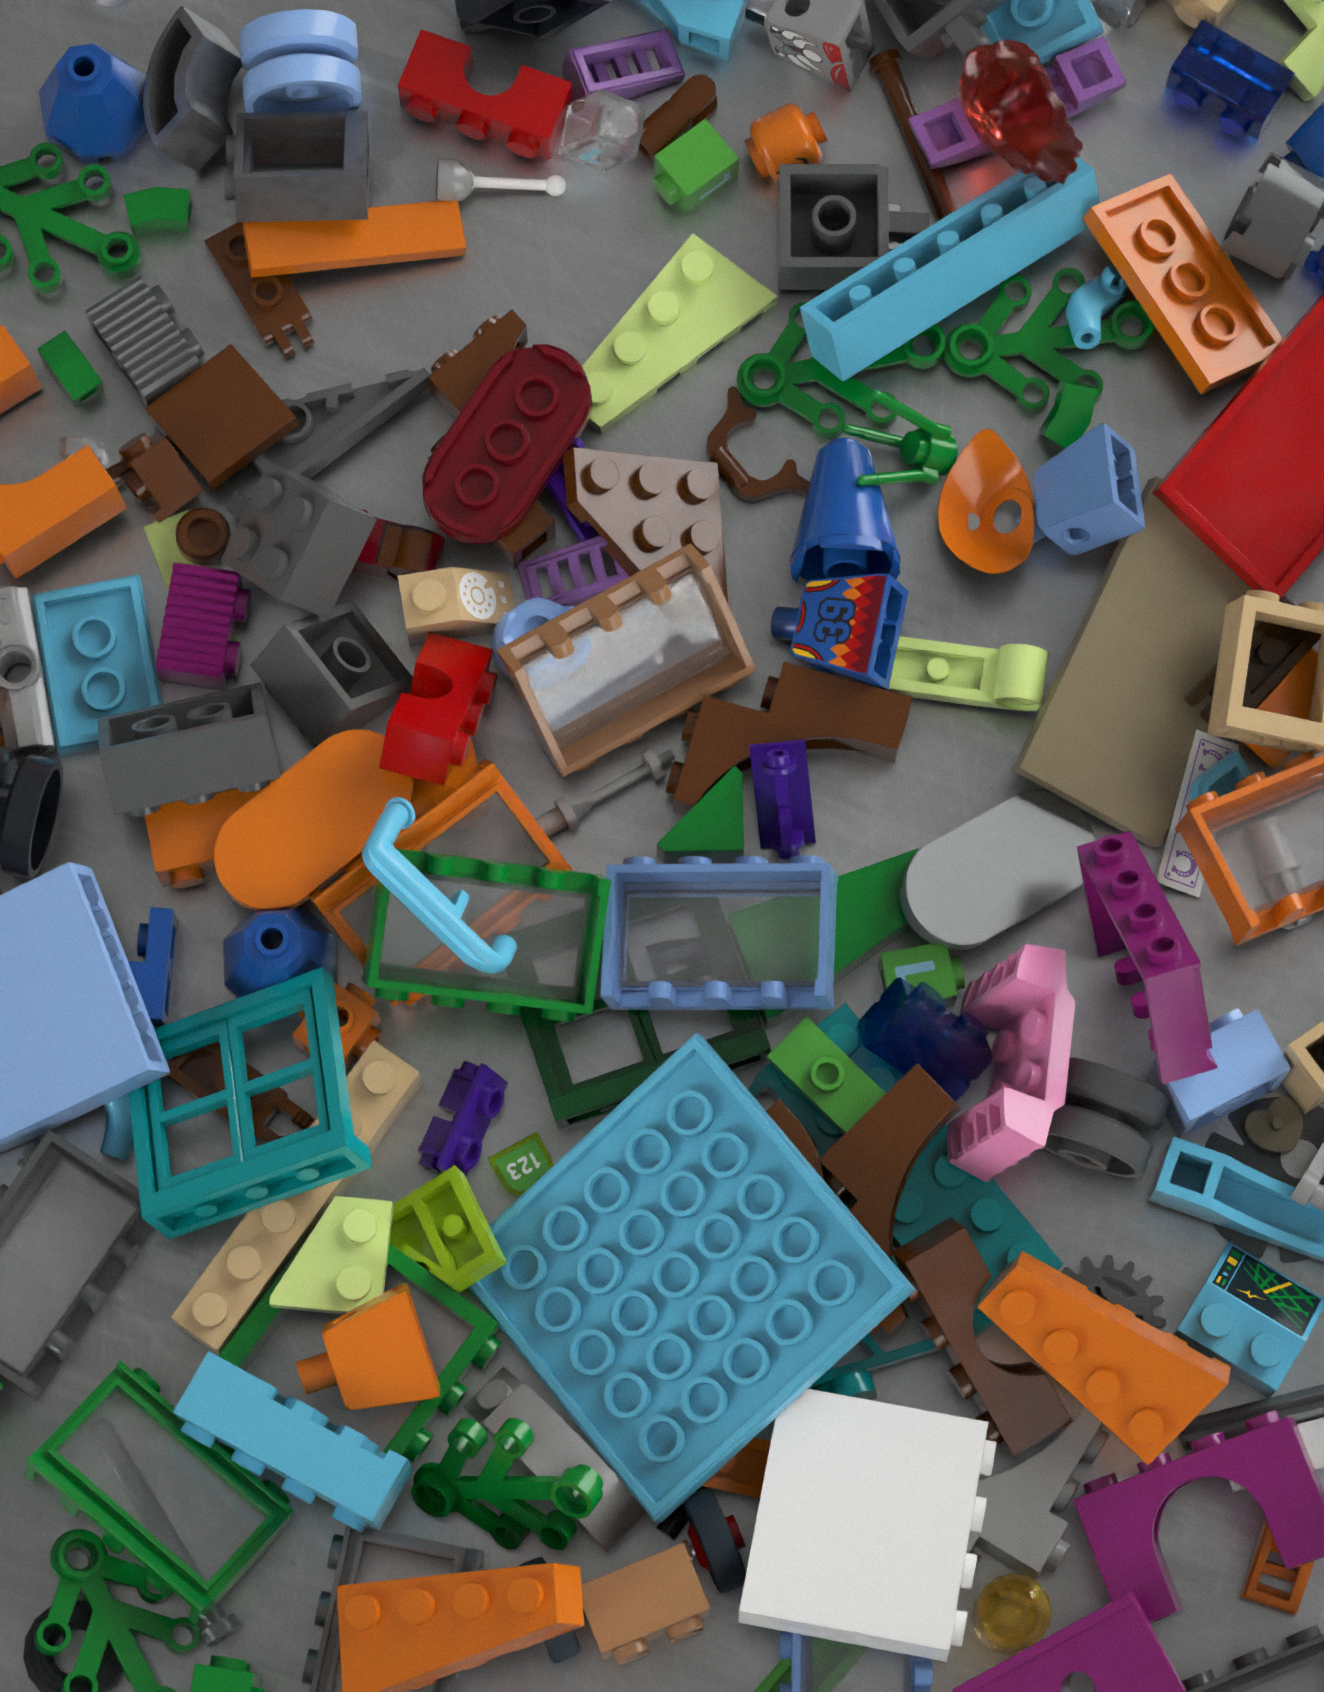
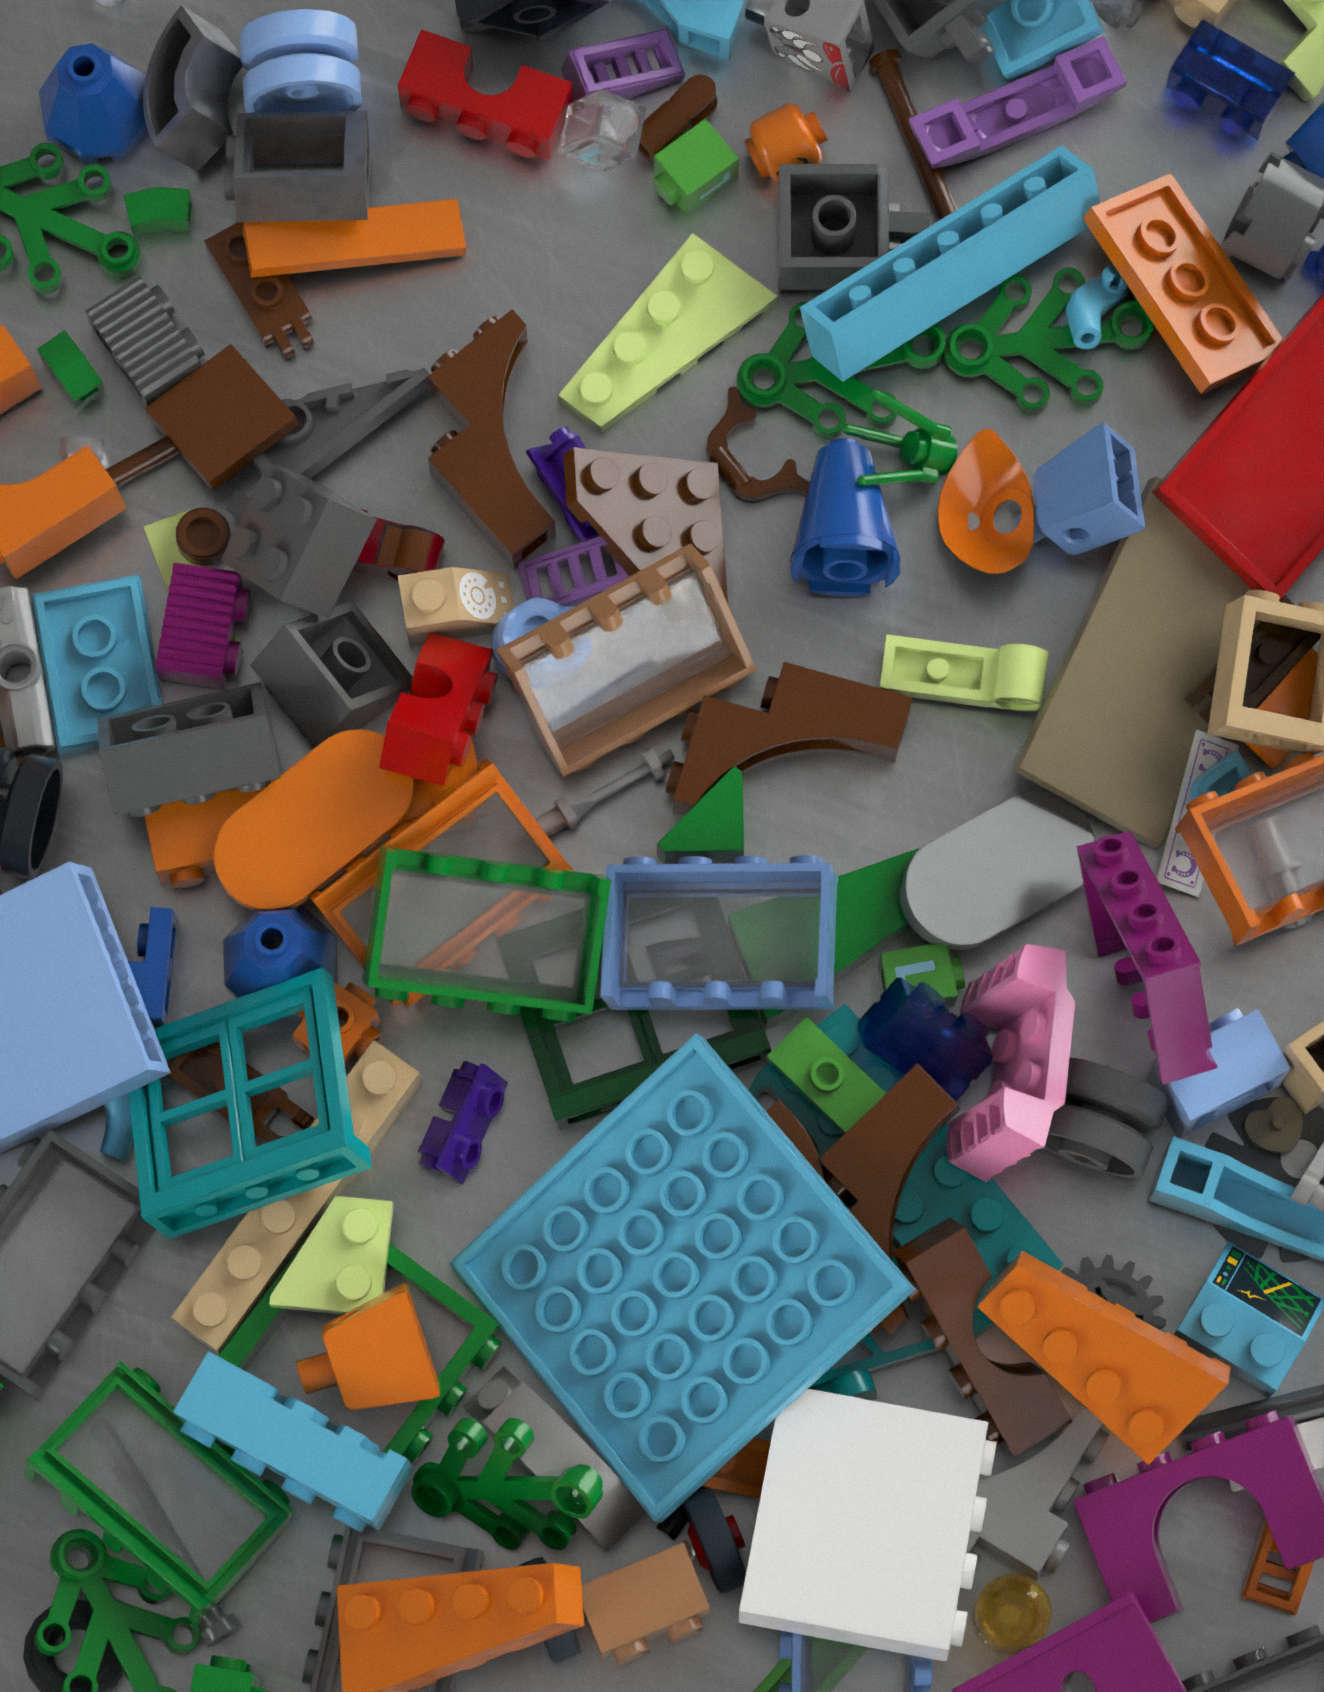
reddish brown brick [118,433,203,523] -> none
medium azure piece [362,797,517,974] -> none
lime wing [389,1165,507,1293] -> none
dark red tile [422,344,592,544] -> none
hinge [436,158,566,201] -> none
tile [487,1132,554,1199] -> none
dark purple hinge [749,739,816,860] -> none
blue torso [771,573,909,690] -> none
clear red hair [959,39,1083,185] -> none
green piece [1039,379,1098,448] -> none

